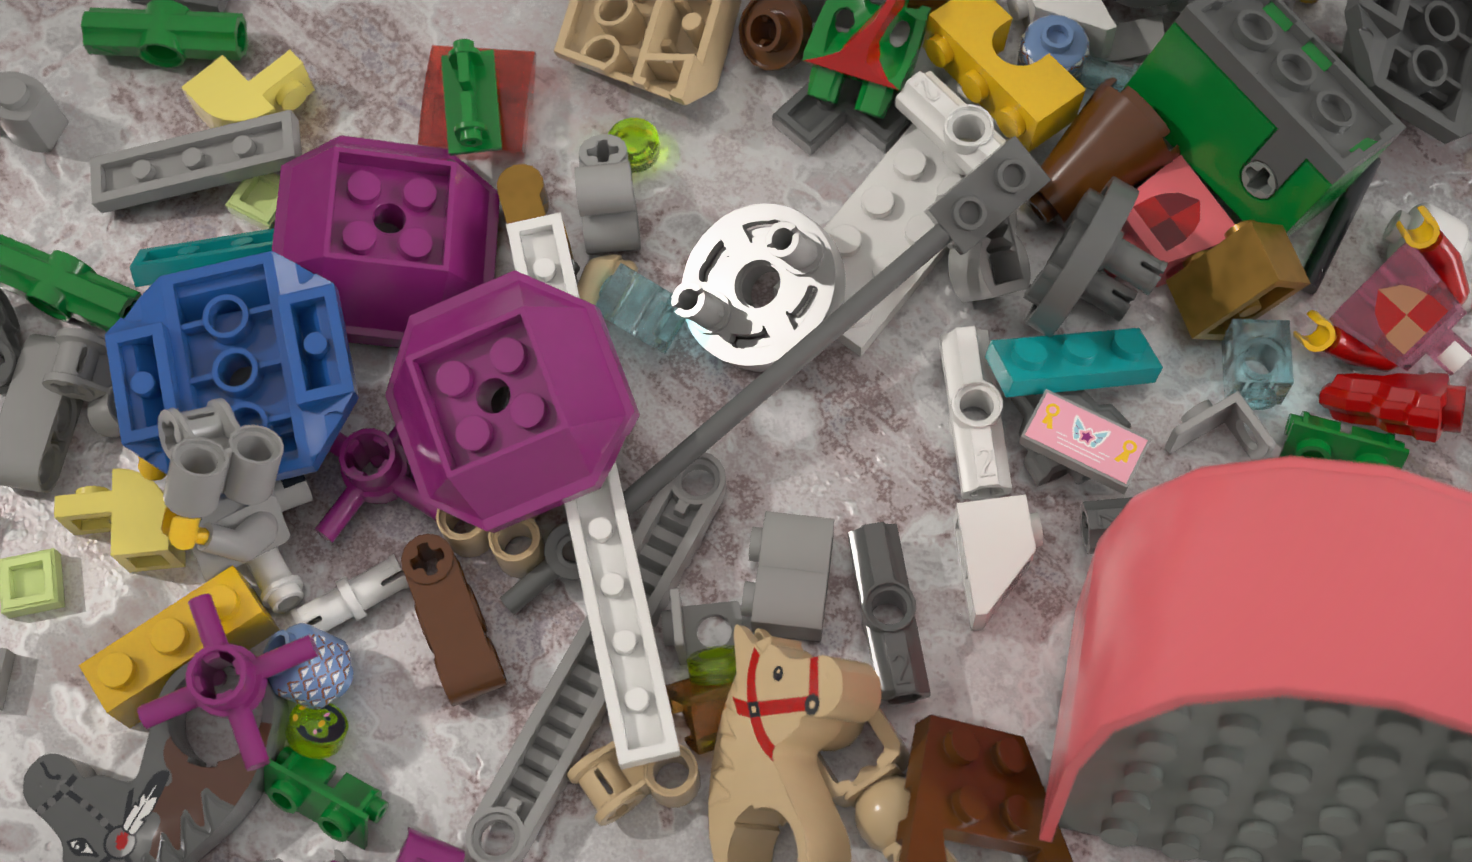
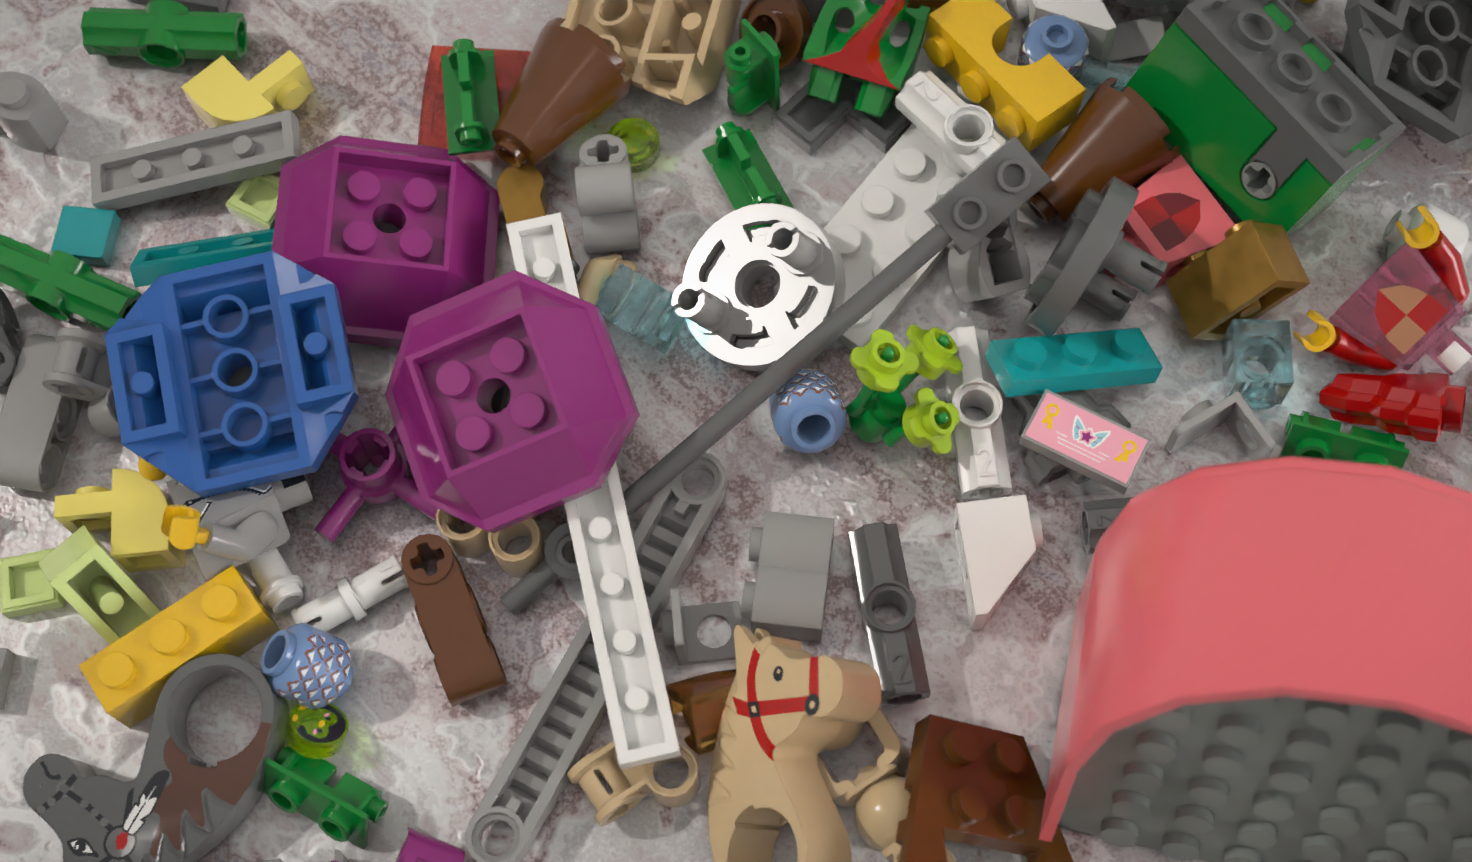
magenta bar [137,594,319,771] -> none
light grey piece [158,398,284,519] -> none
clear neon green tile [686,645,736,685] -> none
black bar [1301,157,1381,294] -> none
none -> yellowish green slope [38,525,161,645]
none -> teal tile [50,205,121,267]
none -> reddish brown cone [492,18,633,168]
none -> green hinge [702,121,794,231]
none -> green hinge [724,18,781,116]
none -> medium blue head [769,369,847,454]
none -> lime plant [846,324,963,455]

